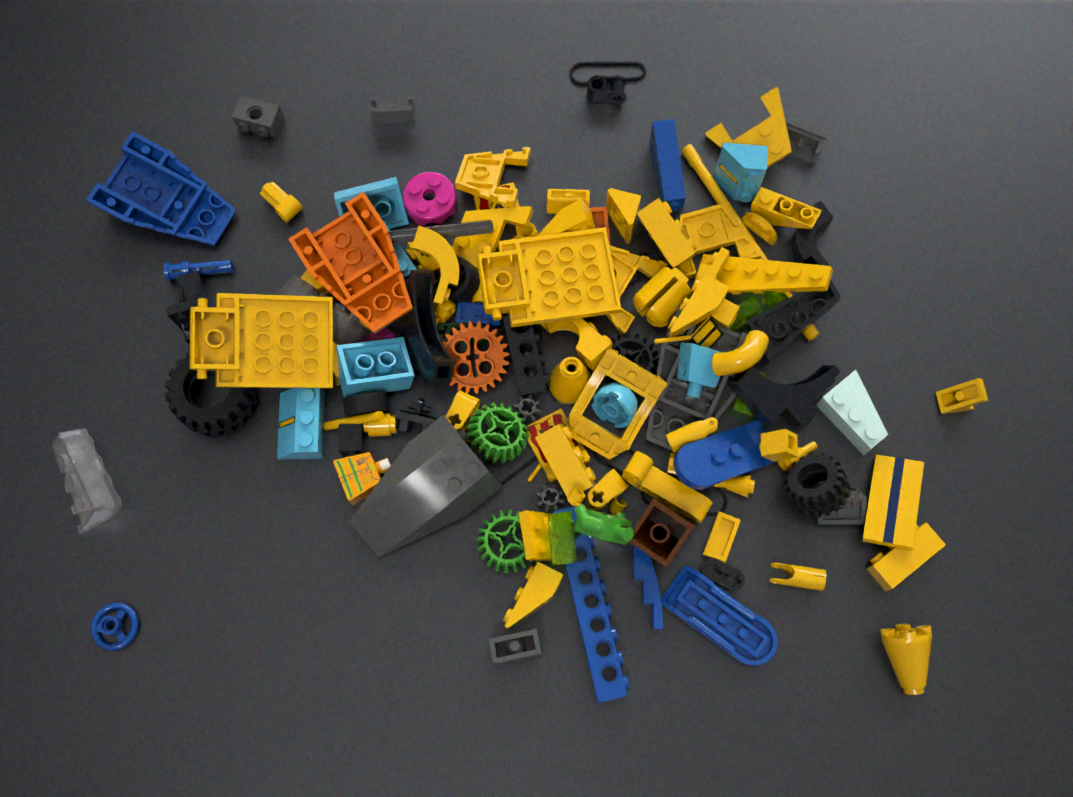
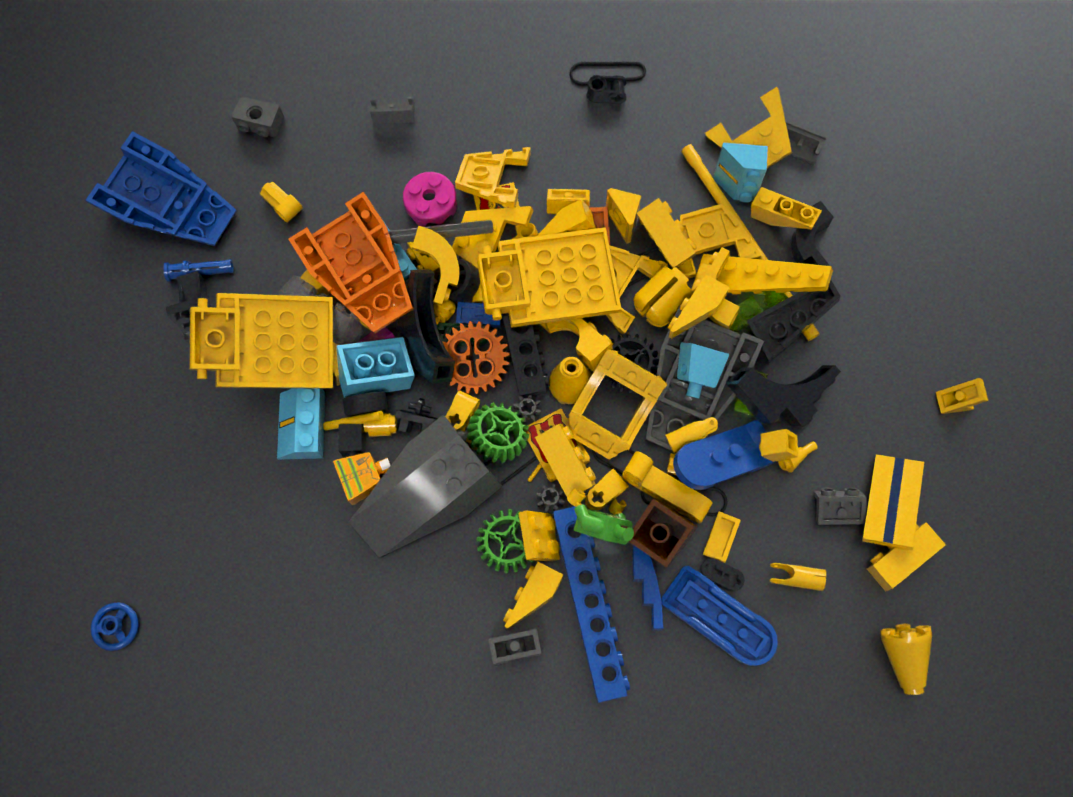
clear wedge [52,428,122,534] -> none
black tyre [165,352,260,436] -> none
medium azure slope [334,177,409,229] -> none
clear neon green slope [548,511,577,565] -> none
medium azure cylinder [592,382,638,428] -> none
blue slope [649,119,686,211] -> none
piece [654,317,723,348] -> none
yellow cylinder [712,330,769,376] -> none
yellow cone [713,475,755,498] -> none
yellow tile [740,212,777,246] -> none
black tyre [784,453,851,518] -> none
light aqua wedge [816,370,888,456] -> none

